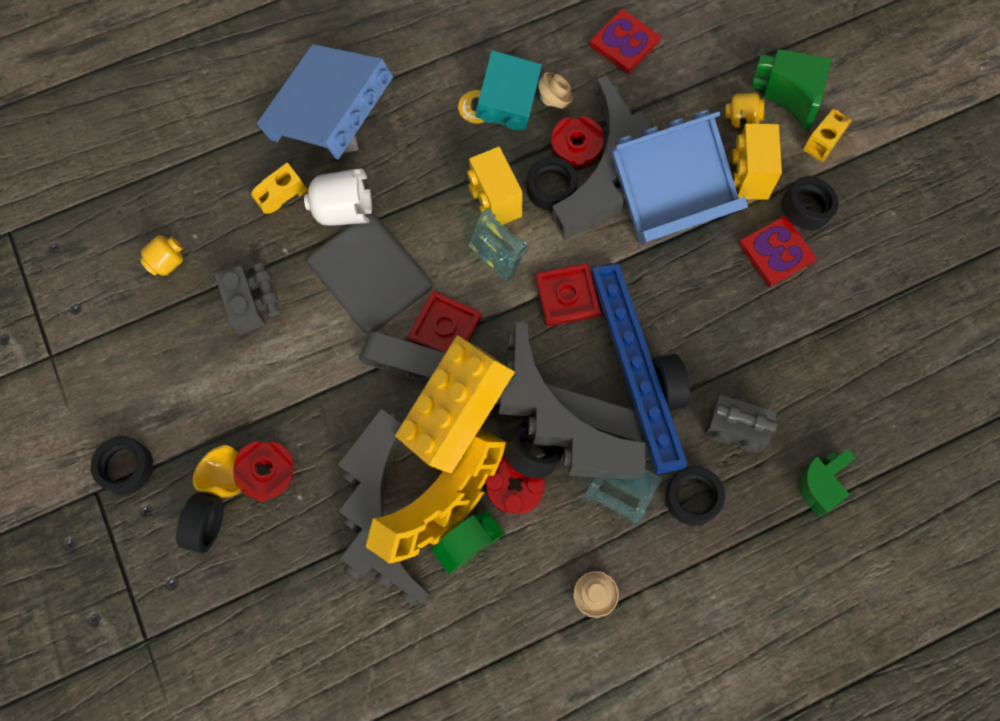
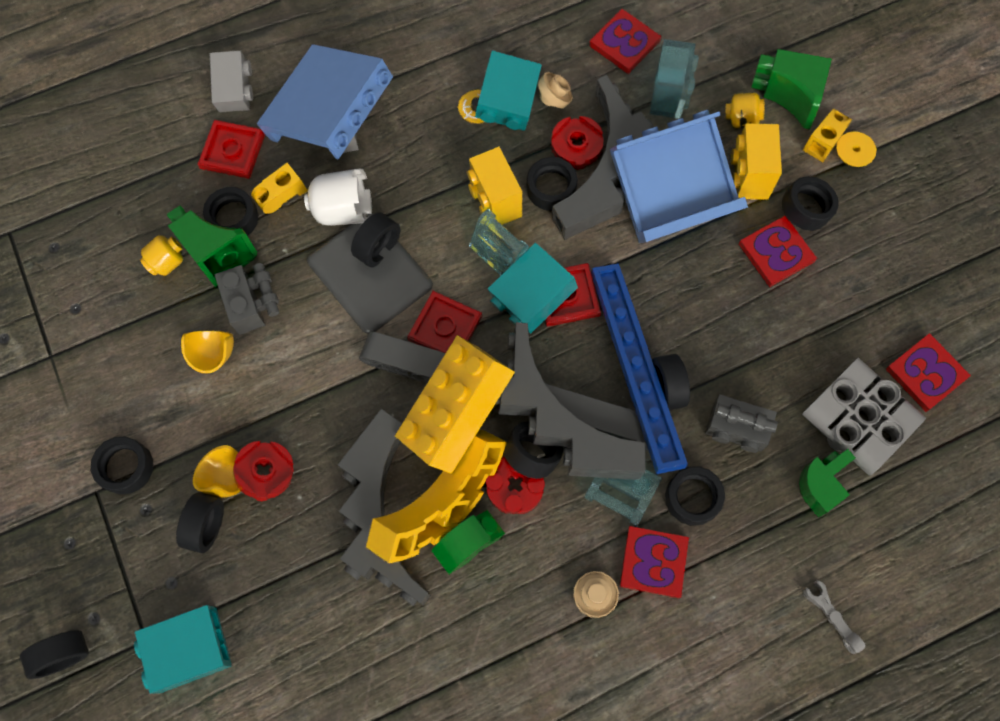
none -> black tyre [20,630,89,680]
none -> teal brick [134,605,232,694]
none -> green hips [167,206,258,287]
none -> yellow helmet [181,330,234,373]
none -> red tile [198,120,265,179]
none -> black tyre [203,187,259,236]
none -> light grey brick [210,51,253,113]
none -> black tyre [351,212,401,268]
none -> teal brick [488,242,578,334]
none -> tile [619,526,689,599]
none -> clear light blue brick [650,39,699,119]
none -> light grey connector [802,357,927,476]
none -> light grey piece [803,580,866,654]
none -> yellow piece [836,131,877,167]
none -> red tile [886,333,971,412]

